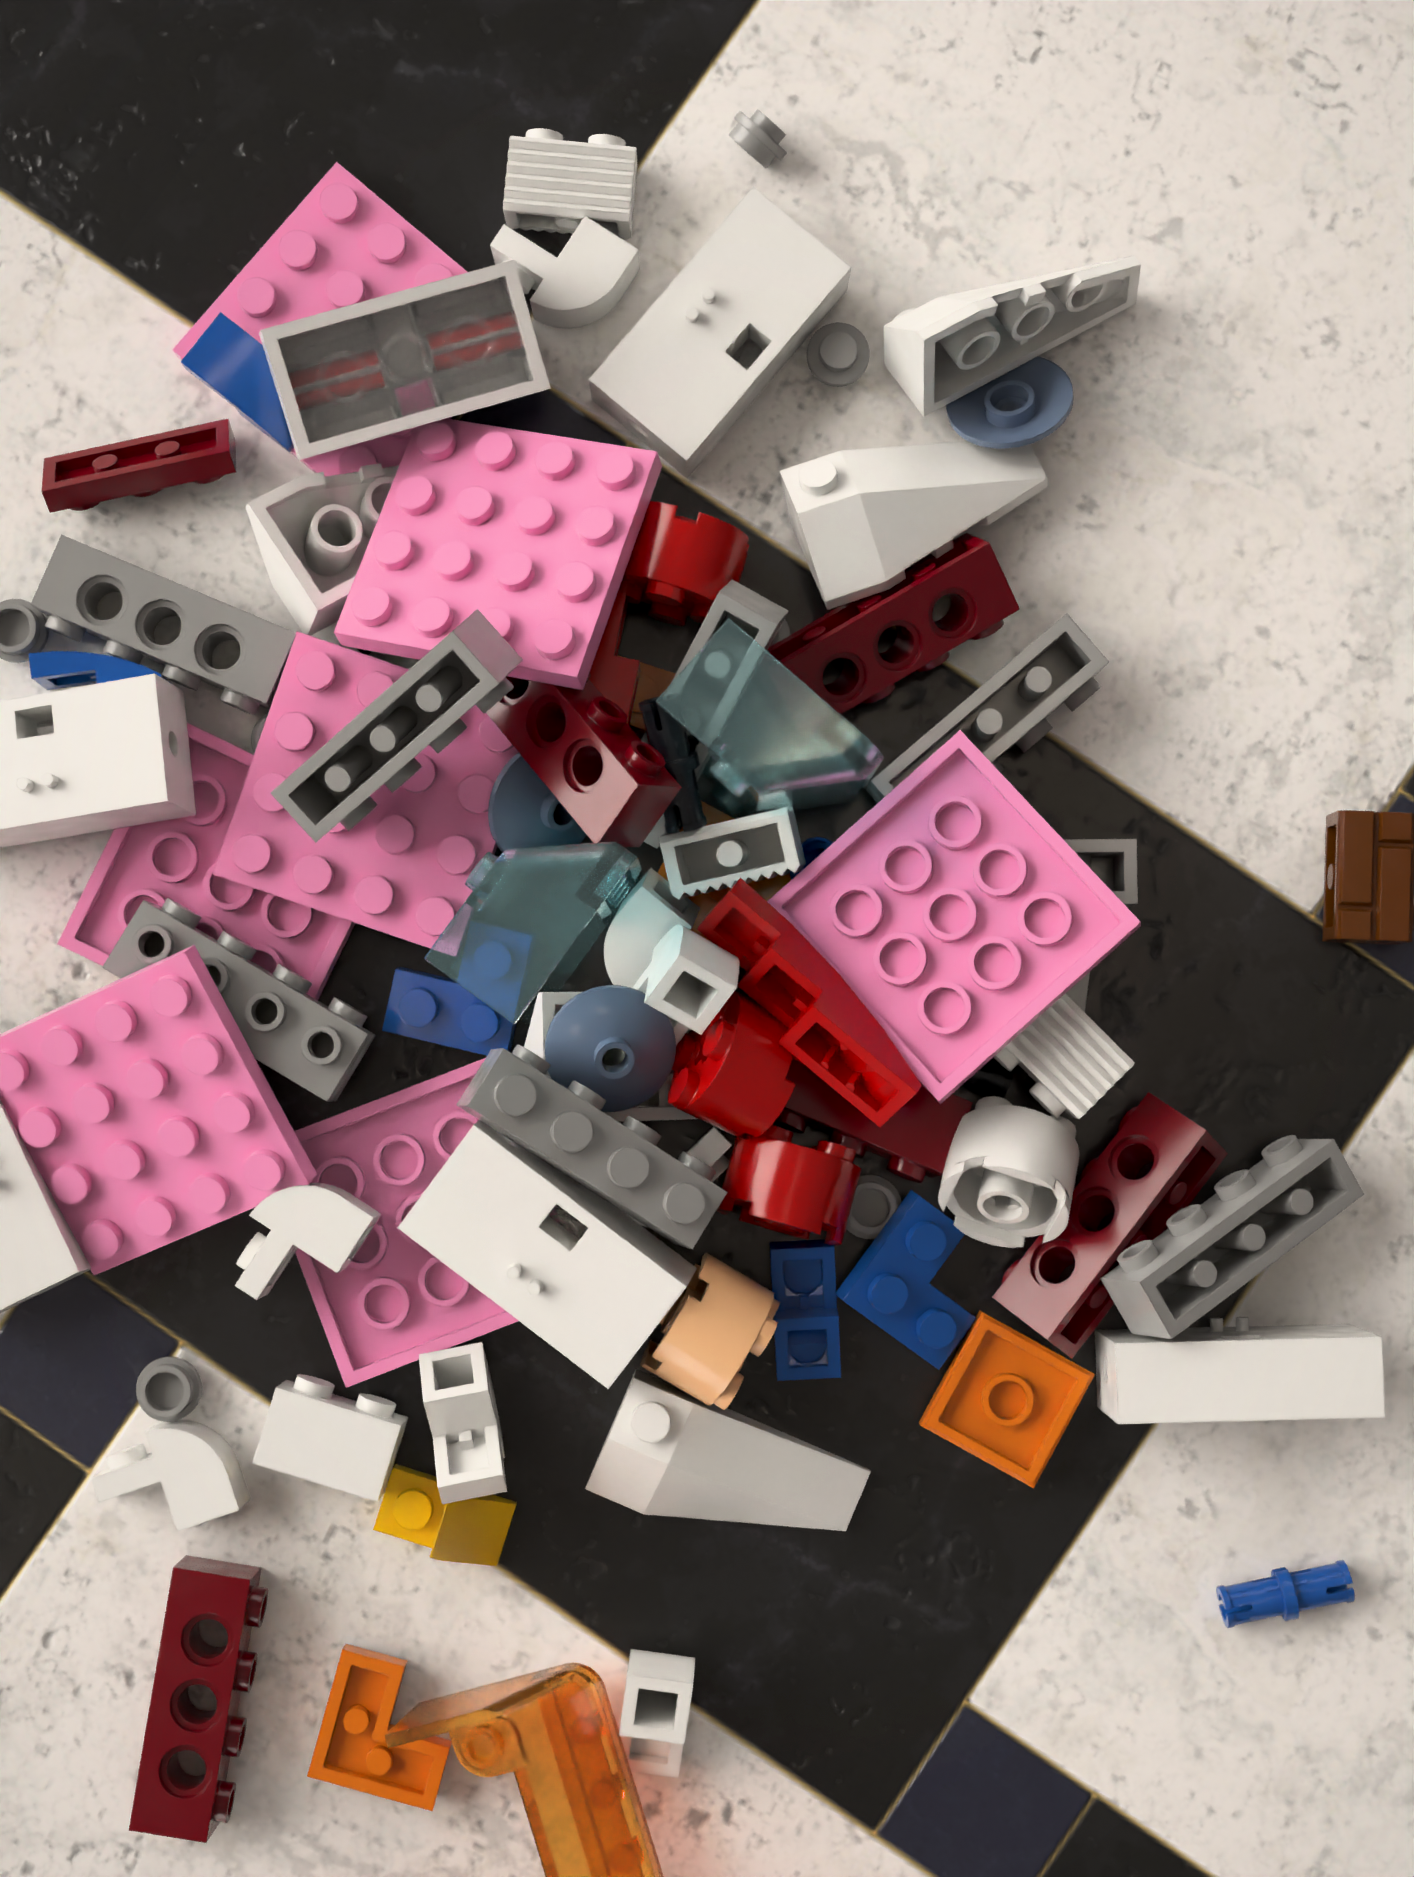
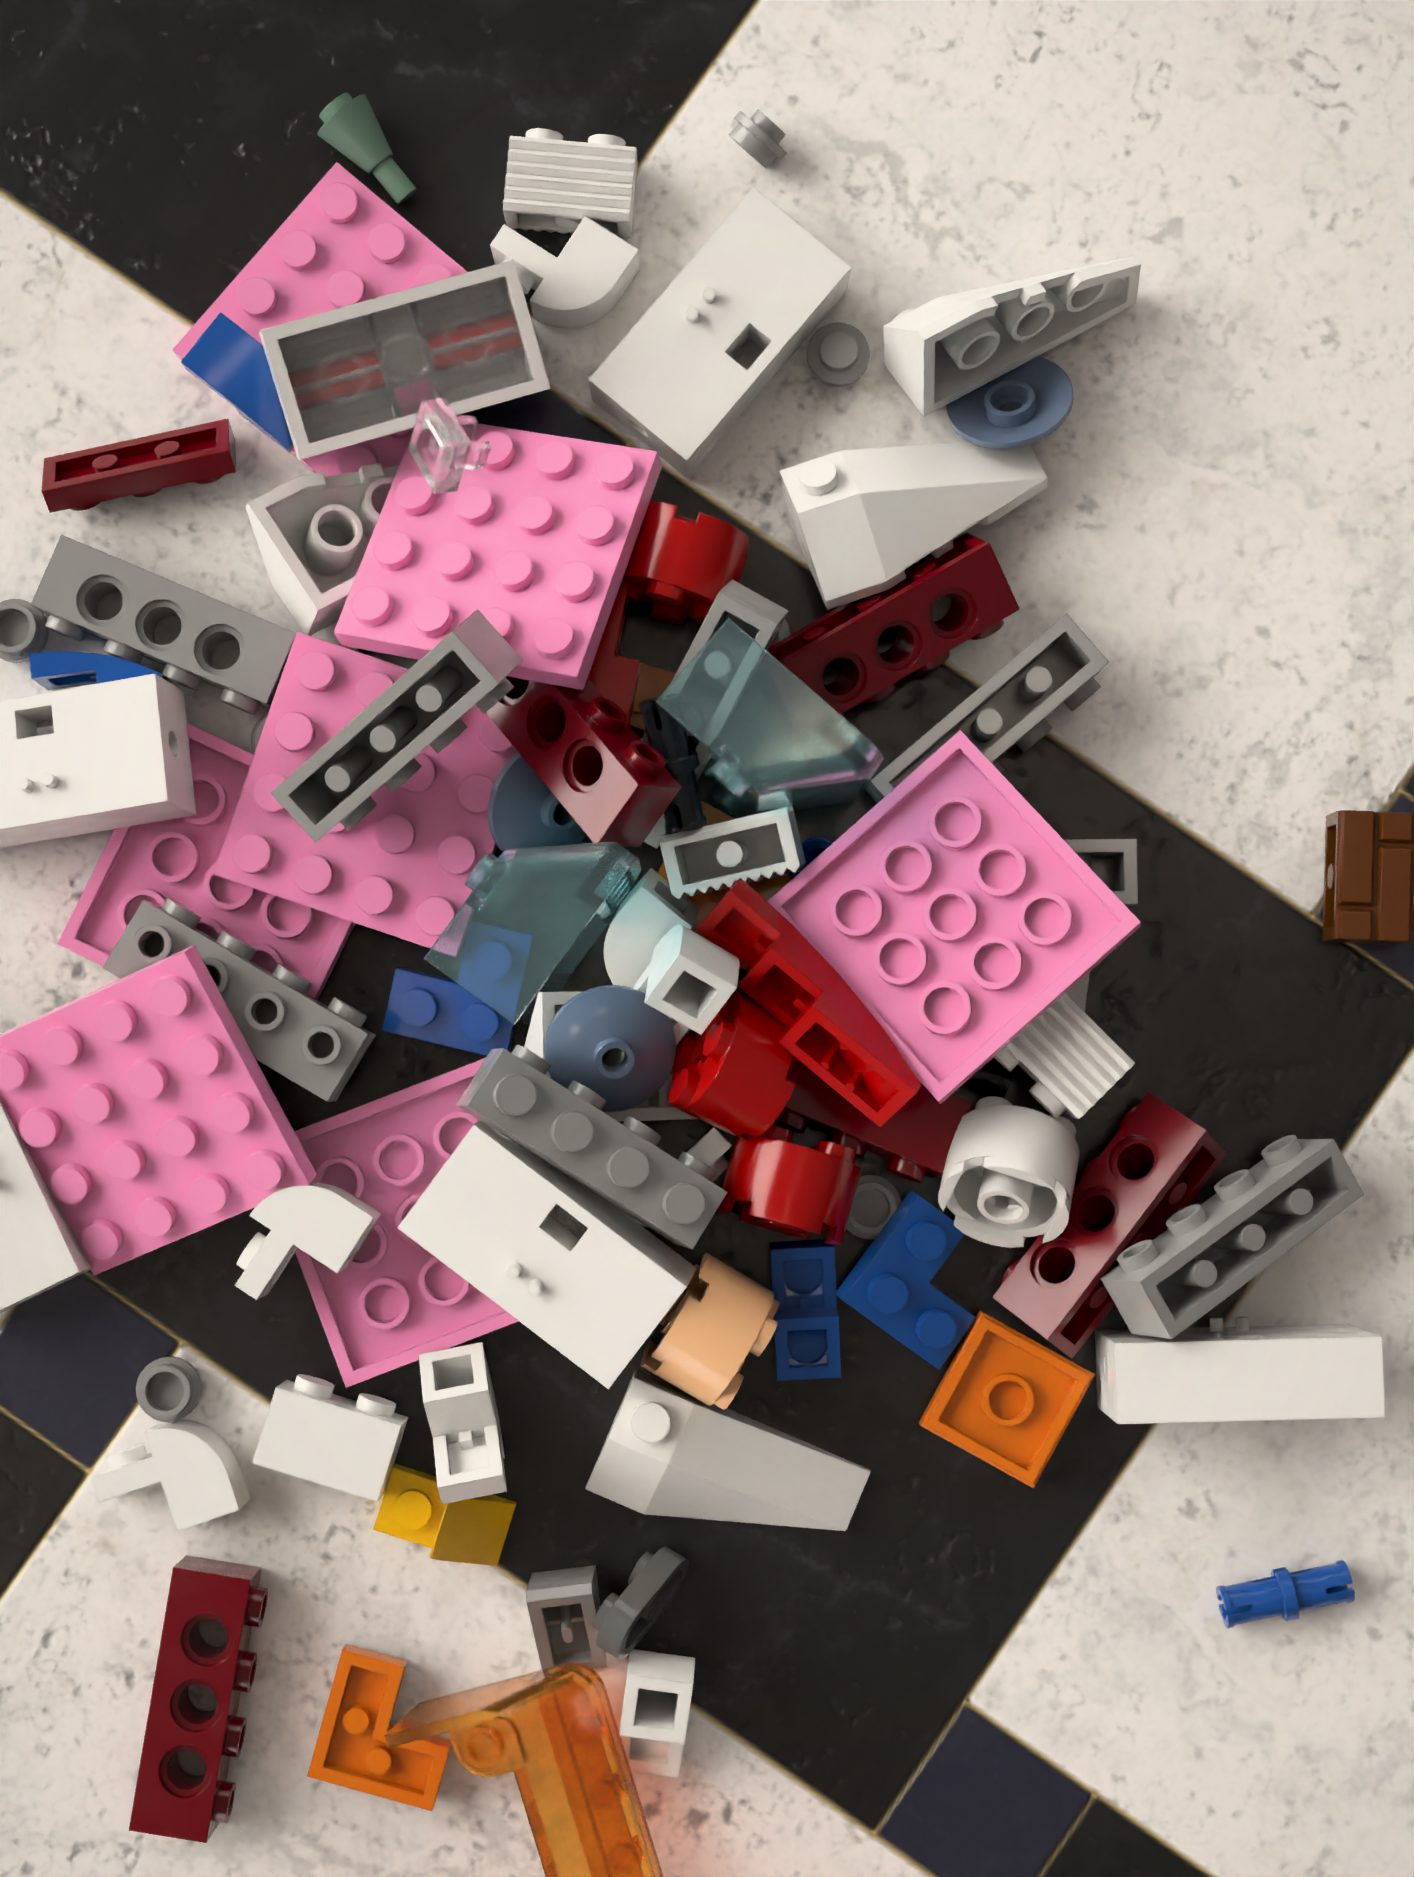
none -> sand green cone [317,92,417,205]
none -> clear tile [408,398,492,494]
none -> light grey slope [526,1565,607,1675]
none -> dark grey plate [593,1546,689,1660]

